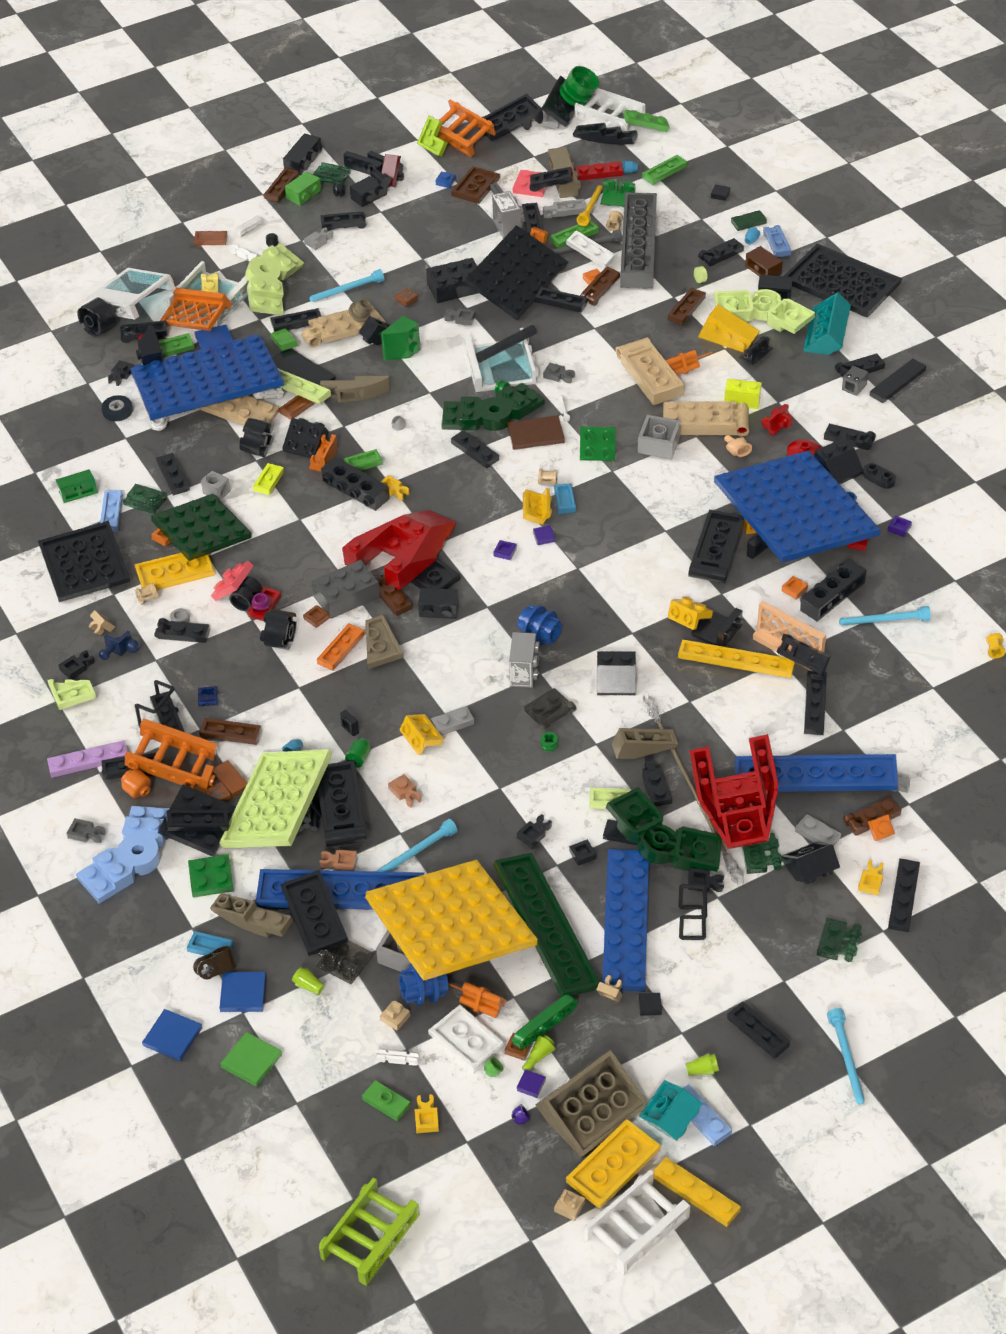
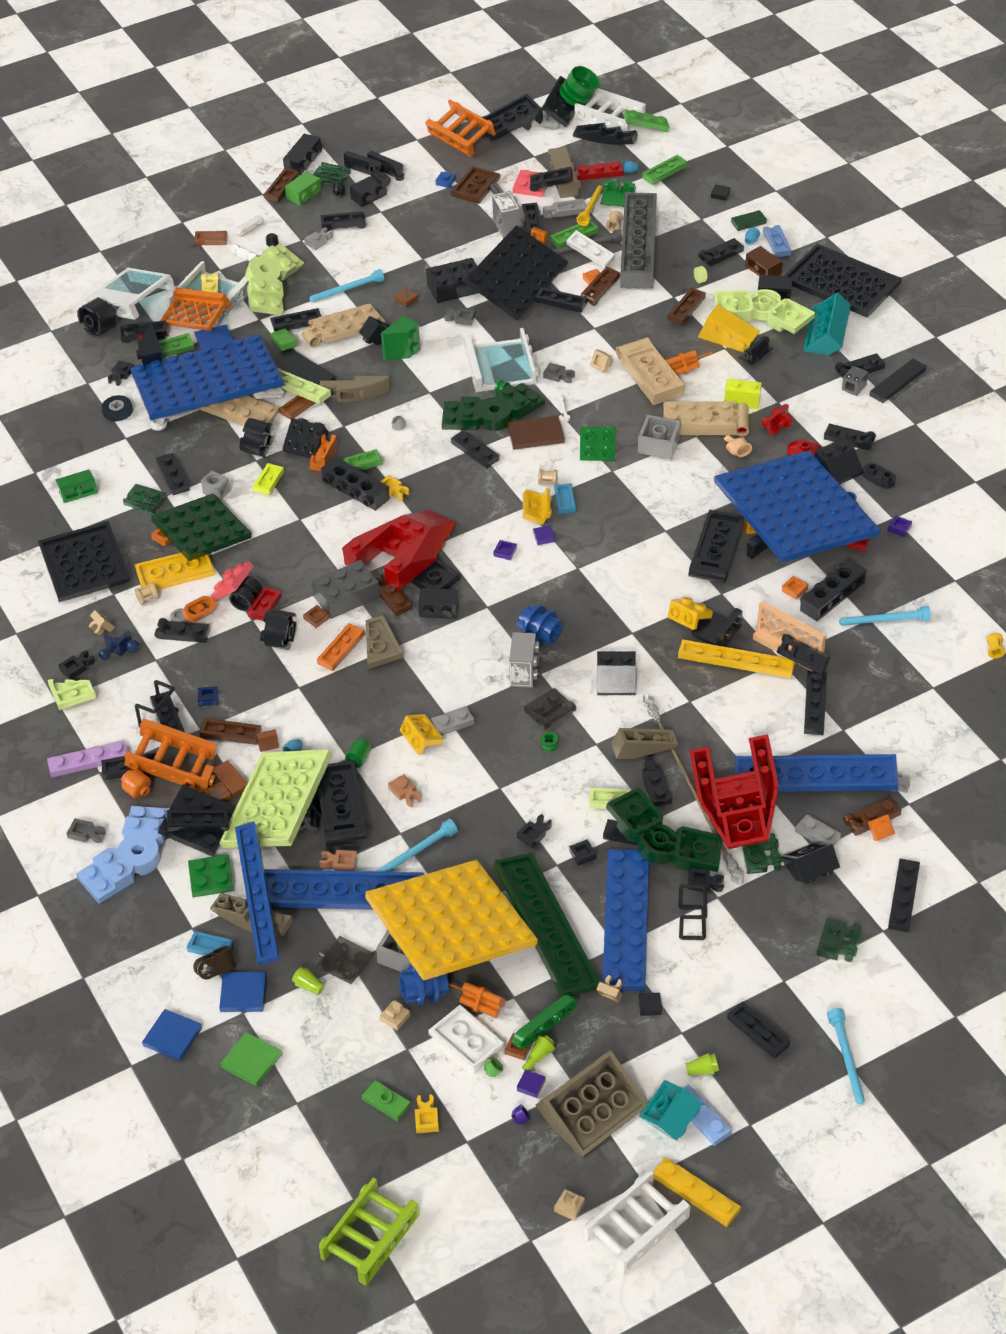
light blue tile [100,490,123,532] -> none
magenta plate [252,593,270,610] -> none
black plate [280,870,348,956] -> none
black tile [340,710,359,736] -> none
dark tan piece [349,298,372,322] -> none
white axle [376,1049,419,1065] -> none
tile [382,154,401,187] -> none
lime plate [417,115,448,157] -> none
black axle [476,325,537,363] -> none
yellow plate [566,1119,661,1209] -> none
yellow plate [858,860,884,896] -> none
none -> orange plate [182,596,216,622]
none -> blue plate [235,821,280,966]
none -> dark orange tile [257,729,279,752]
none -> tan tile [590,349,613,372]

